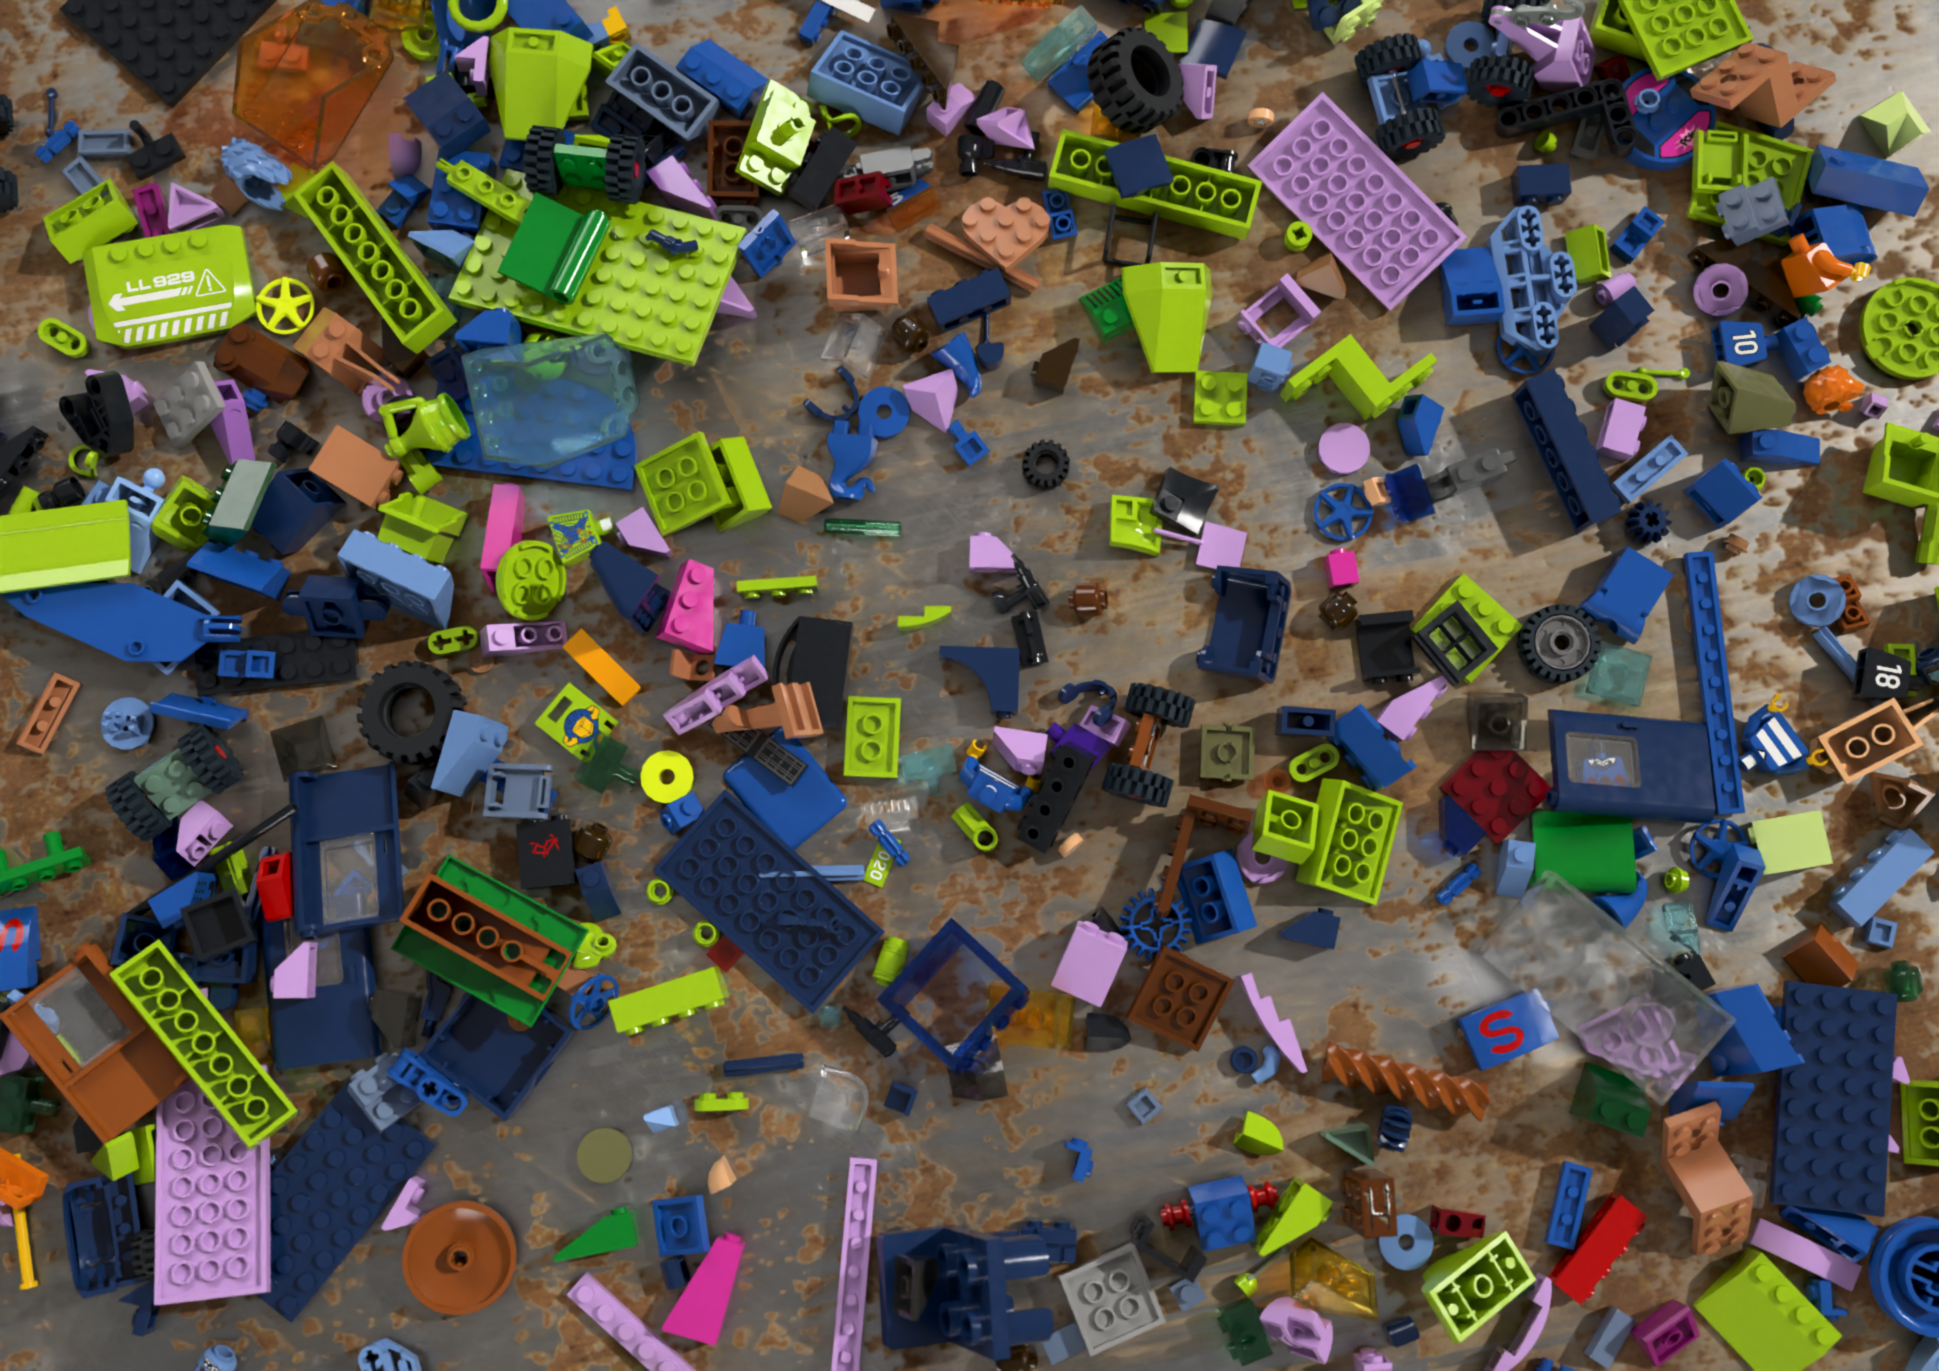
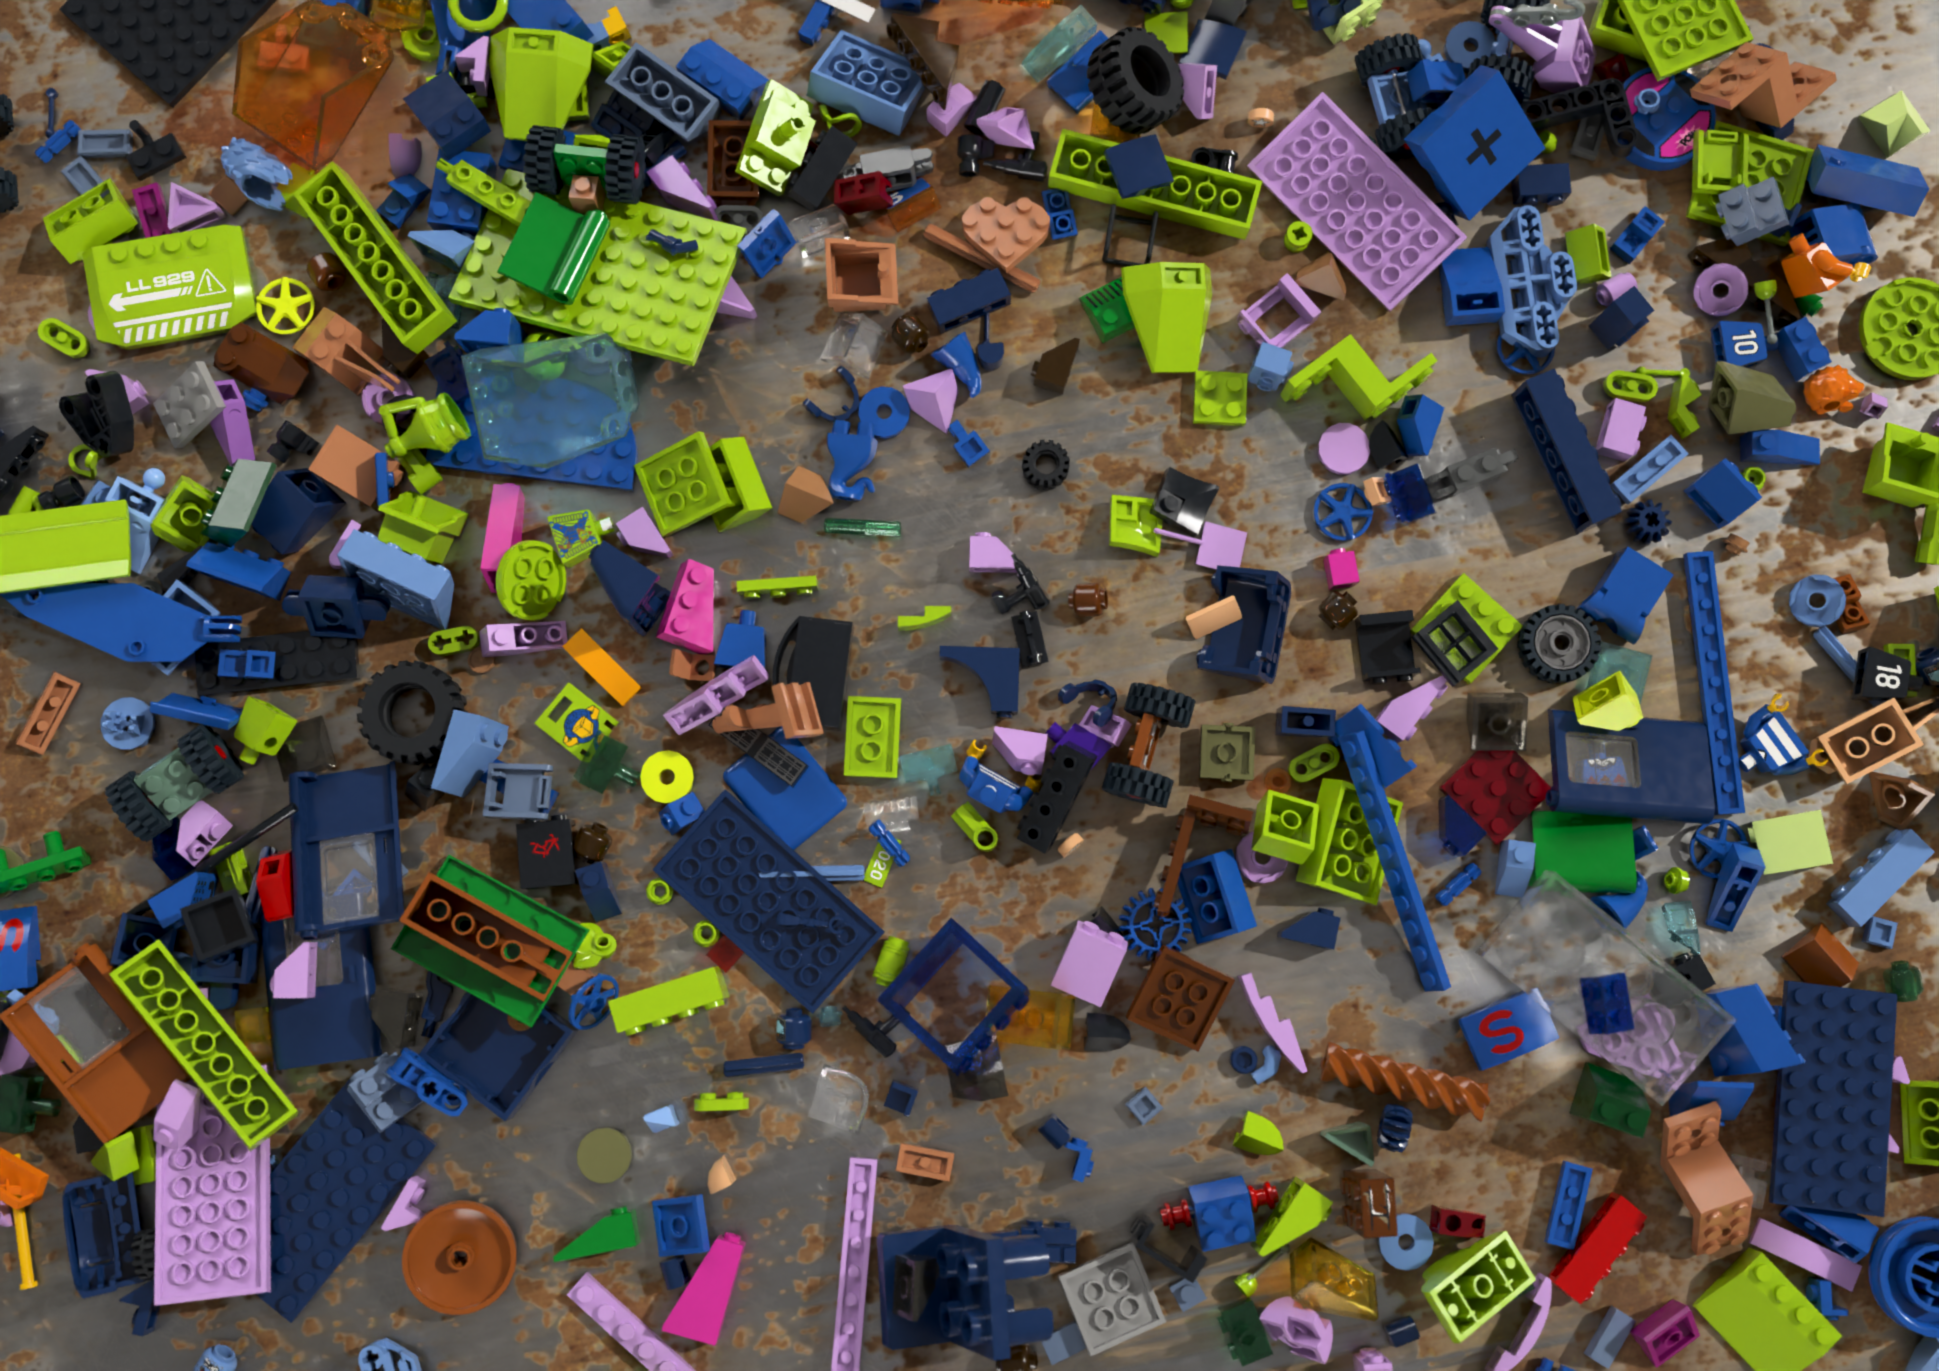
none -> lavender slope [153,1079,200,1151]
none -> lime torso [234,696,298,765]
none -> lavender plate [329,520,361,569]
none -> blue plate [375,453,394,506]
none -> nougat brick [568,175,606,216]
none -> dark blue head [776,1008,812,1050]
none -> nougat plate [896,1142,955,1181]
none -> dark blue brick [1038,1113,1072,1150]
none -> light nougat slope [1186,595,1242,639]
none -> blue plate [1338,730,1451,992]
none -> black brick [1369,420,1408,469]
none -> blue tile [1404,65,1545,221]
none -> neon yellow slope [1572,670,1643,731]
none -> clear blue bracket [1580,973,1635,1035]
none -> lime slope [1667,374,1702,439]
none -> hinge [1754,280,1778,344]

